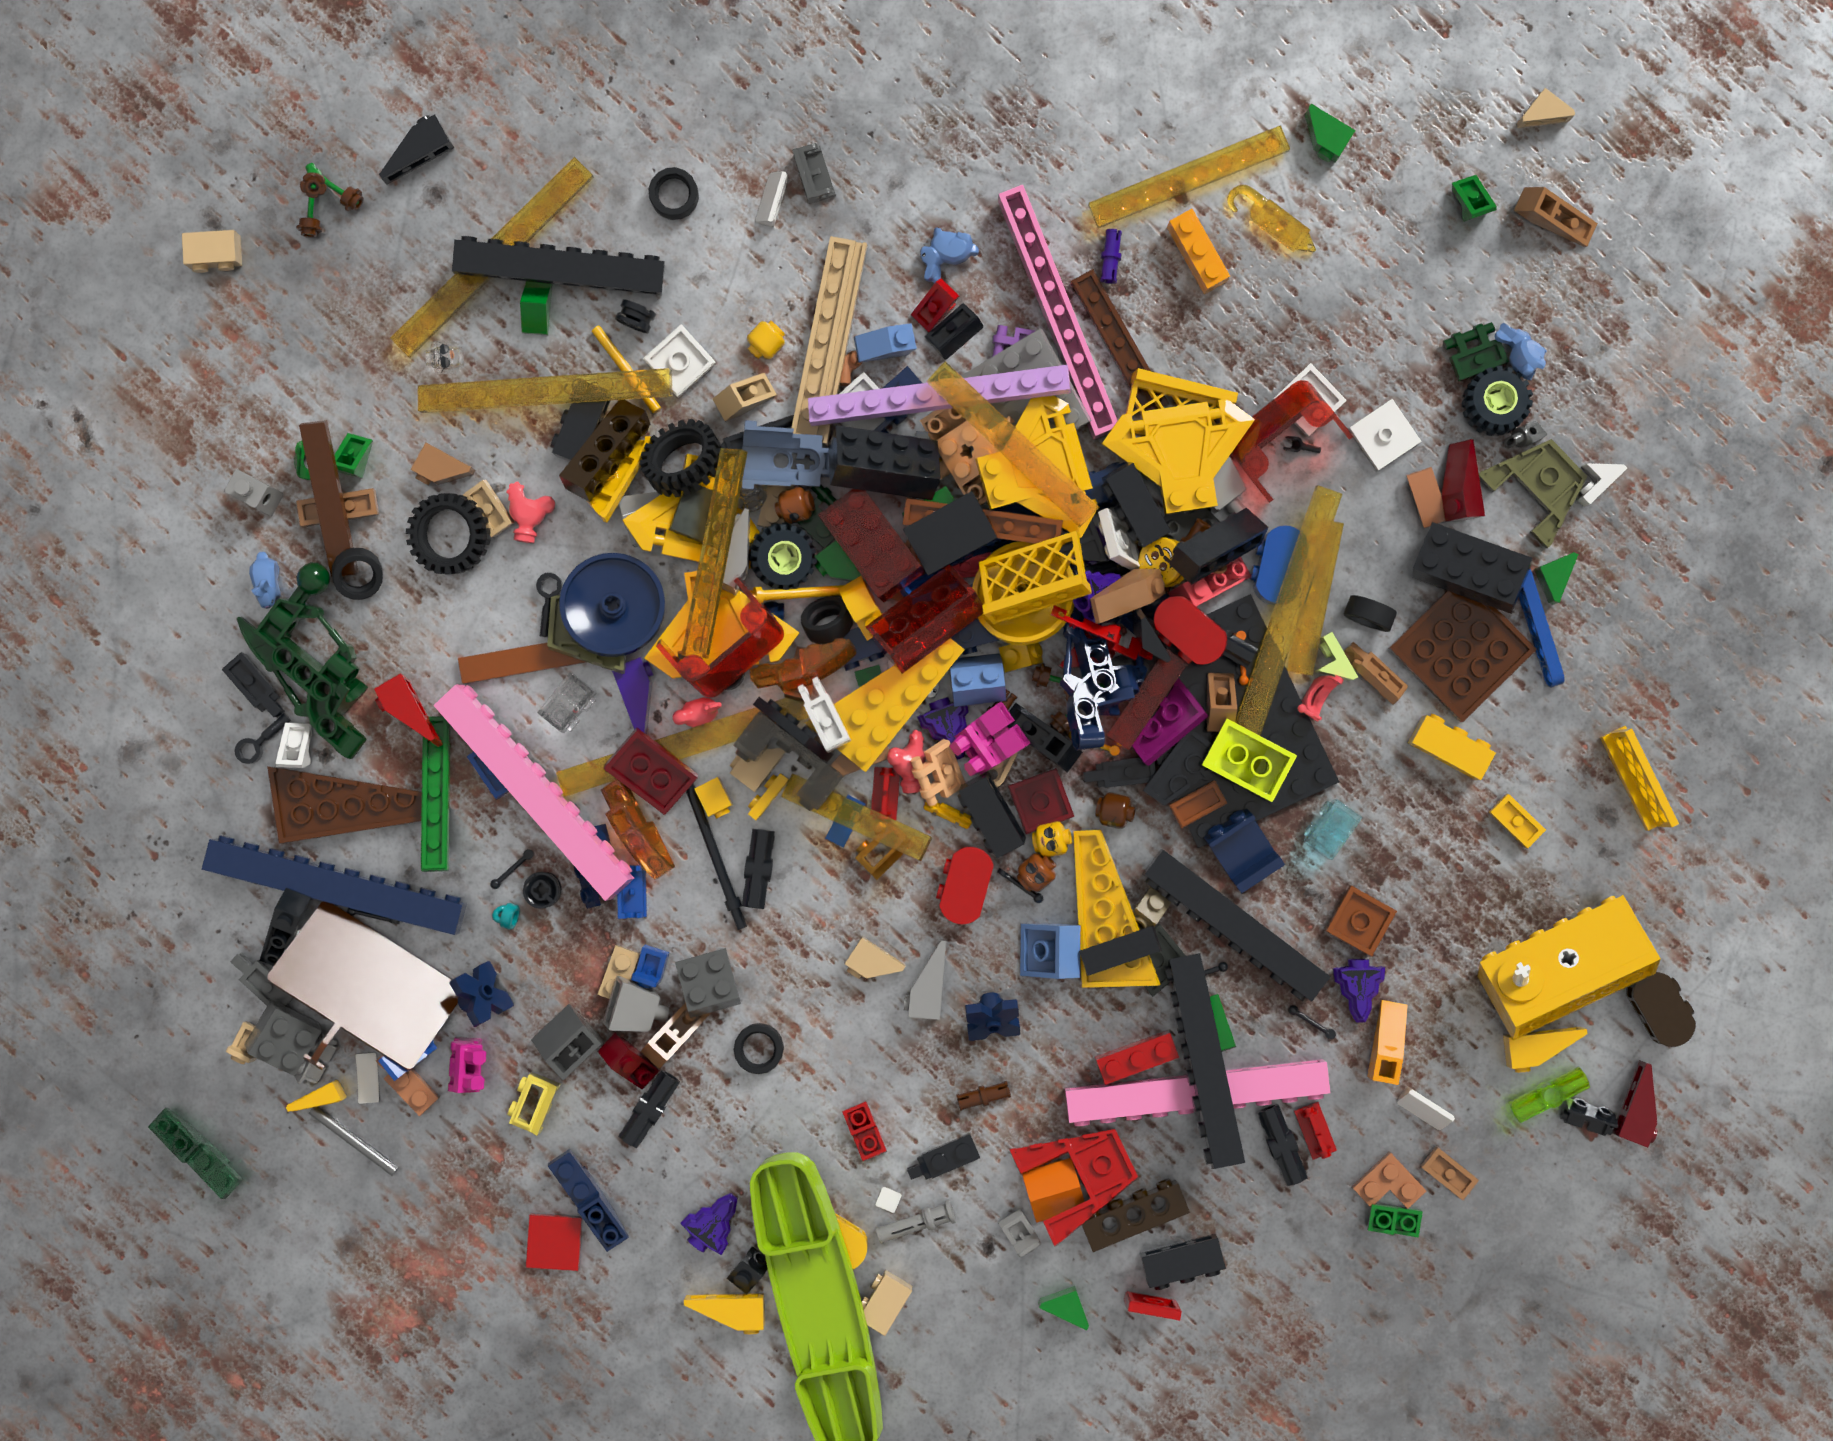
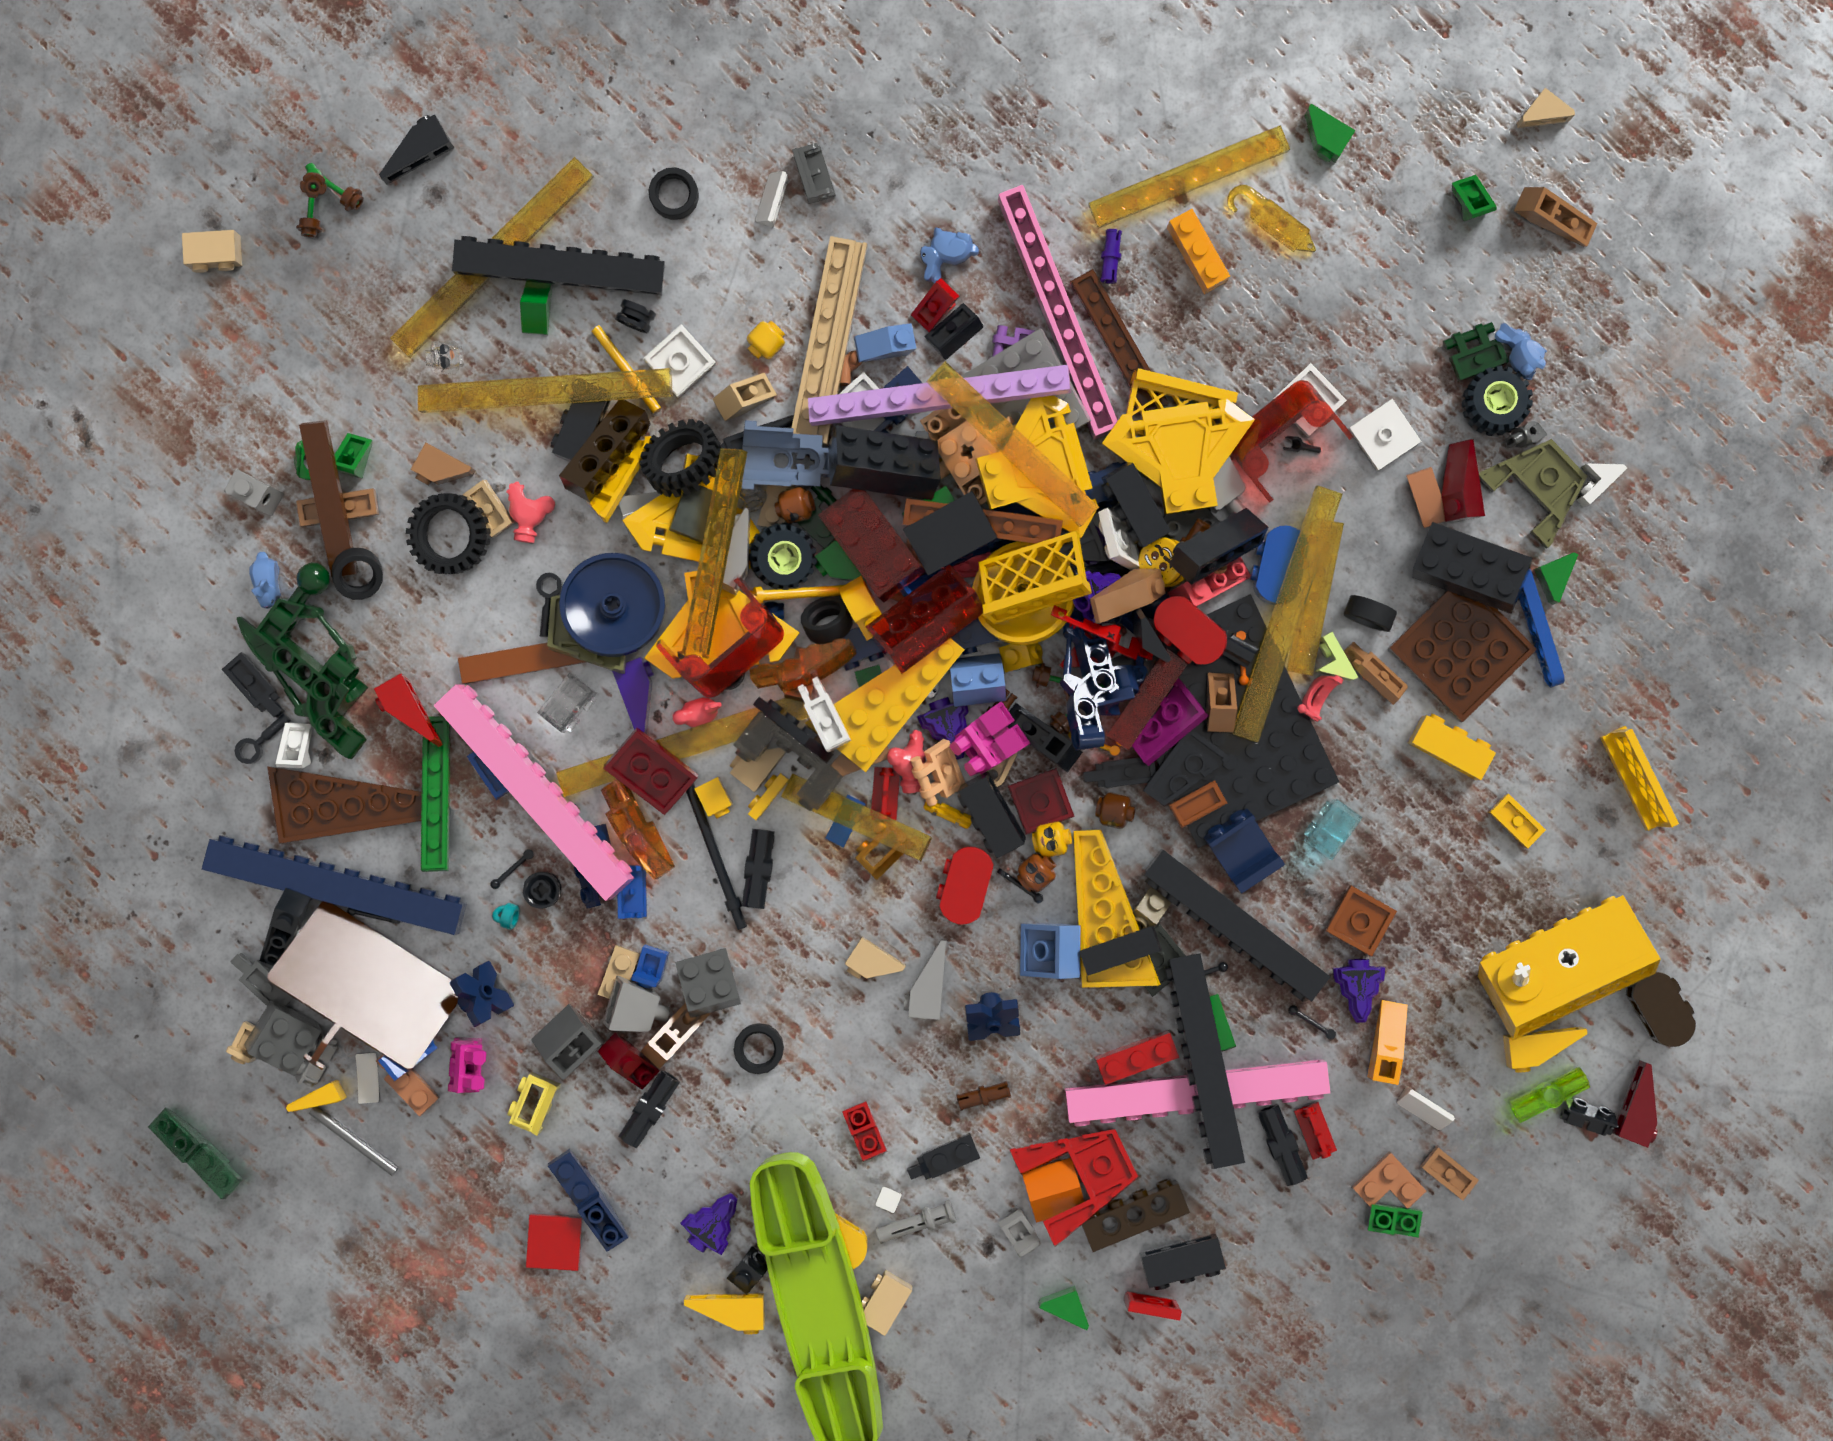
neon yellow slope [1202,718,1297,802] -> none

